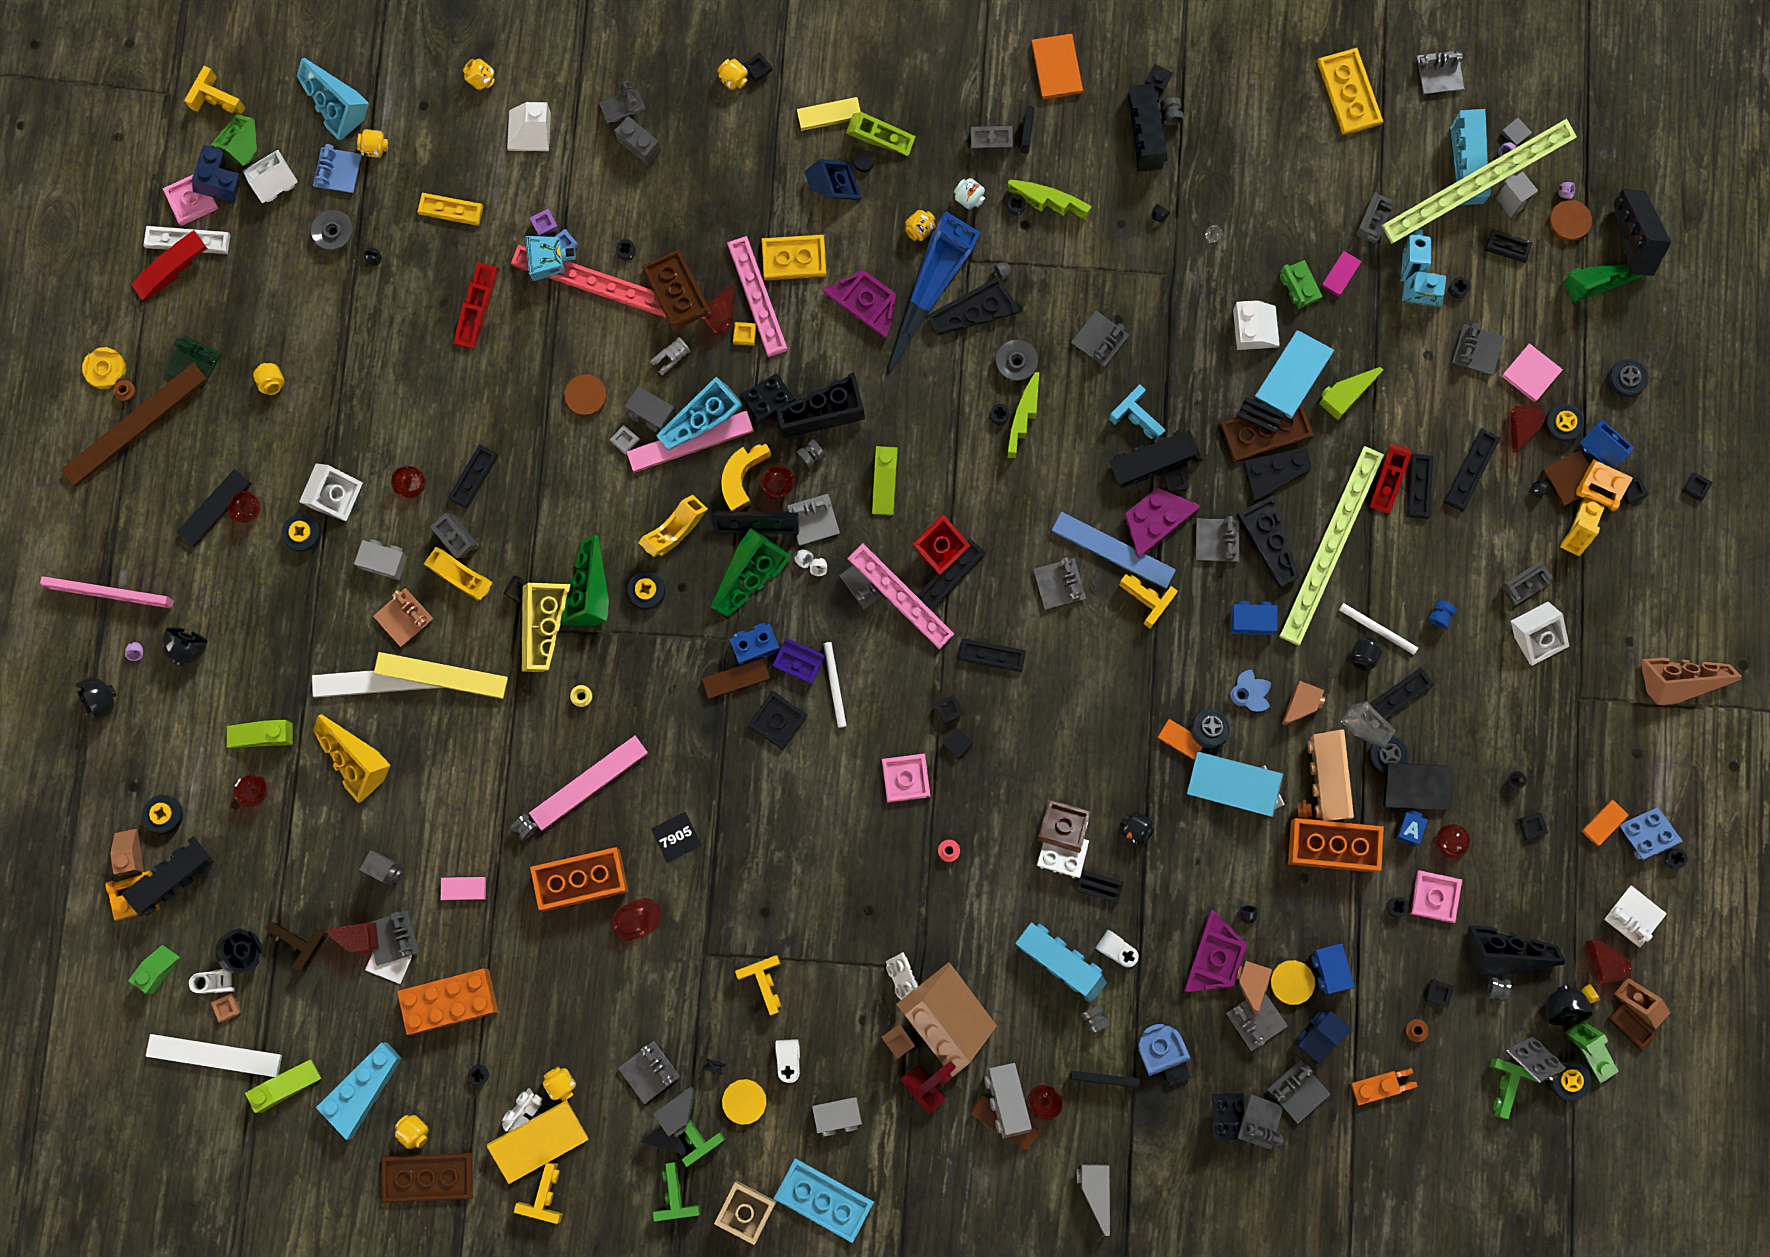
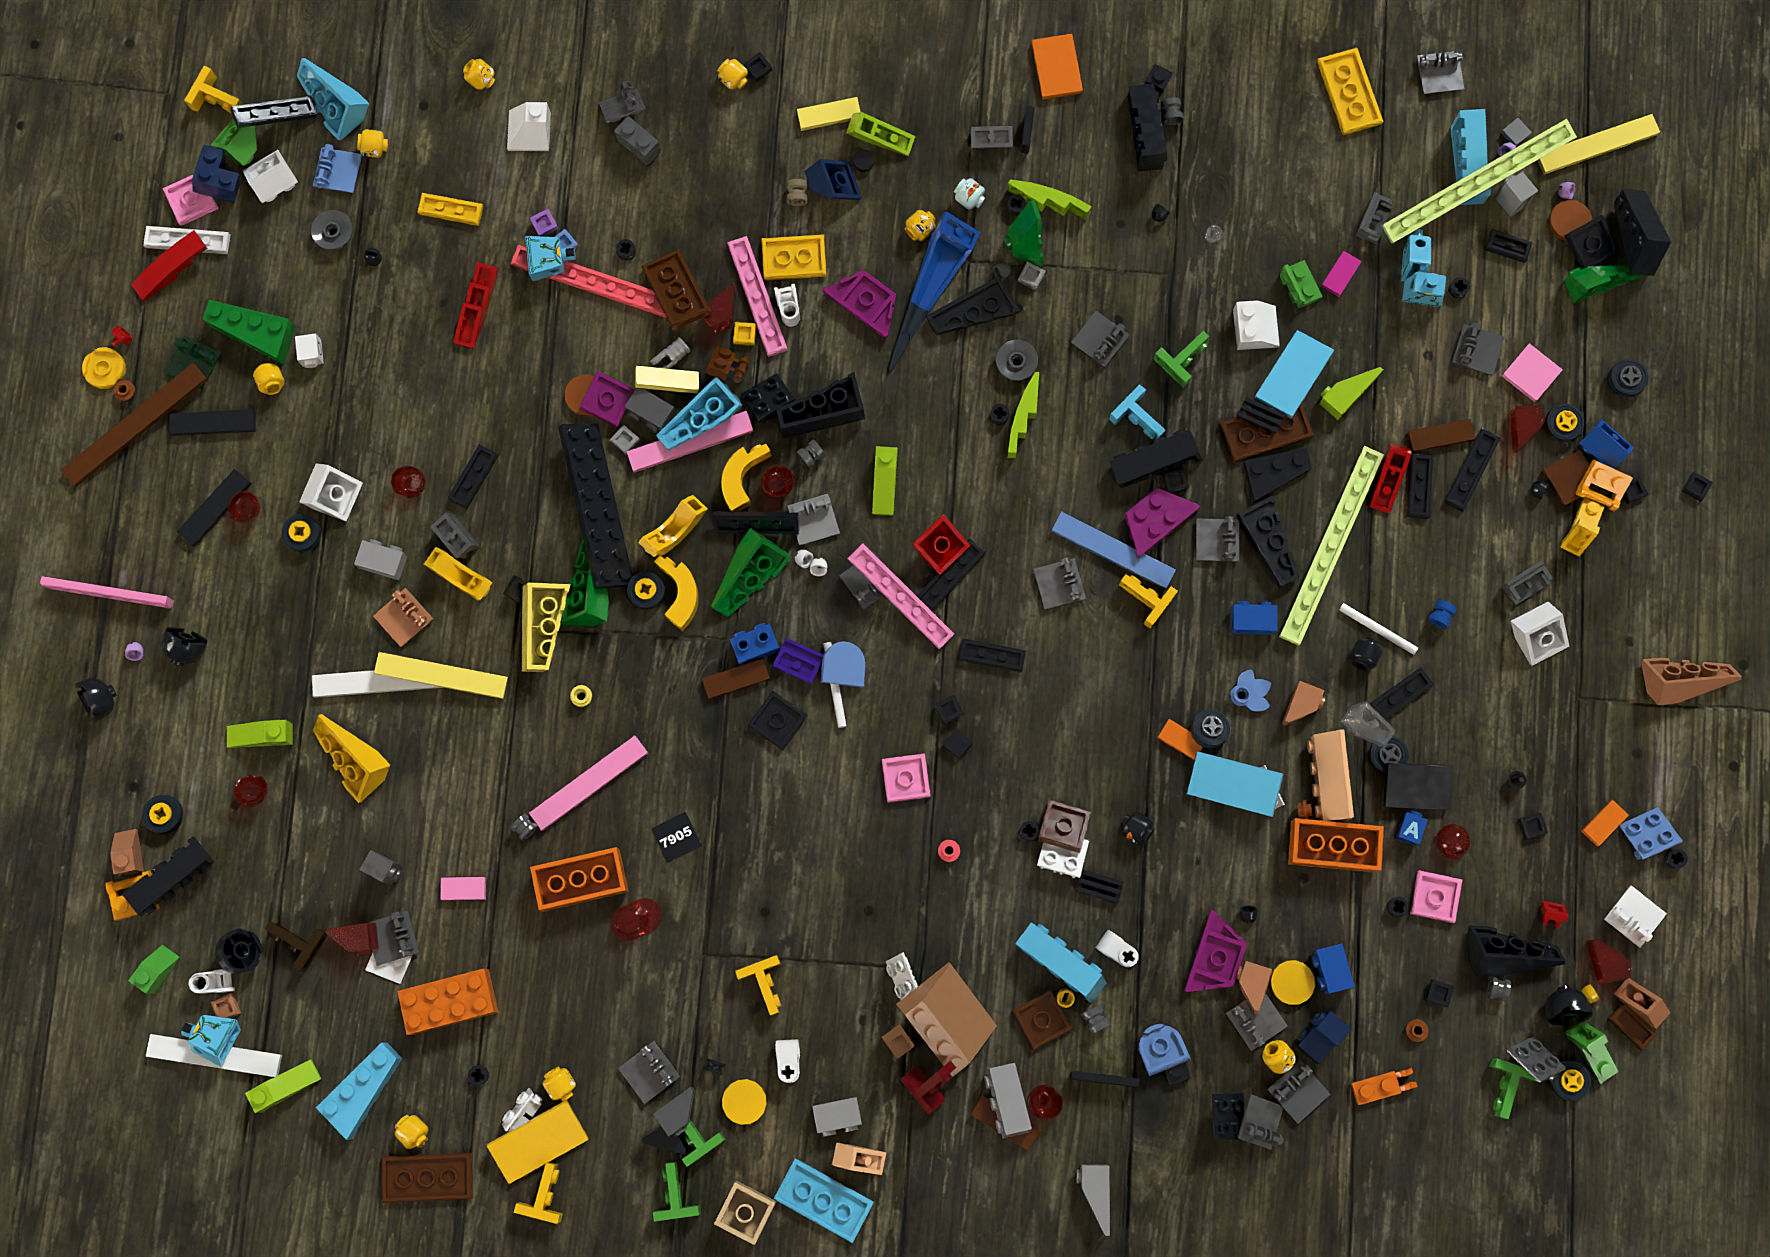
none -> red tile [111,325,133,347]
none -> black tile [169,409,256,436]
none -> medium azure torso [181,1015,241,1067]
none -> green wedge [203,300,296,366]
none -> tile [230,96,317,128]
none -> white brick [295,333,324,368]
none -> black plate [558,424,633,589]
none -> magenta tile [579,370,635,428]
none -> light yellow tile [635,366,699,394]
none -> yellow arch [654,555,698,631]
none -> reddish brown plate [706,346,750,383]
none -> white piece [774,284,800,327]
none -> dark tan wheel [787,179,807,206]
none -> medium blue tile [821,641,865,688]
none -> light nougat slope [832,1143,886,1175]
none -> green wedge [1004,199,1044,268]
none -> reddish brown tile [1012,989,1072,1050]
none -> light grey tile [1018,261,1046,290]
none -> black bush [1019,821,1039,842]
none -> yellow hinge [1057,988,1075,1008]
none -> bright green bracket [1154,331,1209,388]
none -> yellow head [1262,1040,1296,1074]
none -> reddish brown tile [1407,419,1475,453]
none -> light yellow tile [1537,114,1660,175]
none -> red tile [1540,901,1568,929]
none -> black tile [1564,215,1620,270]

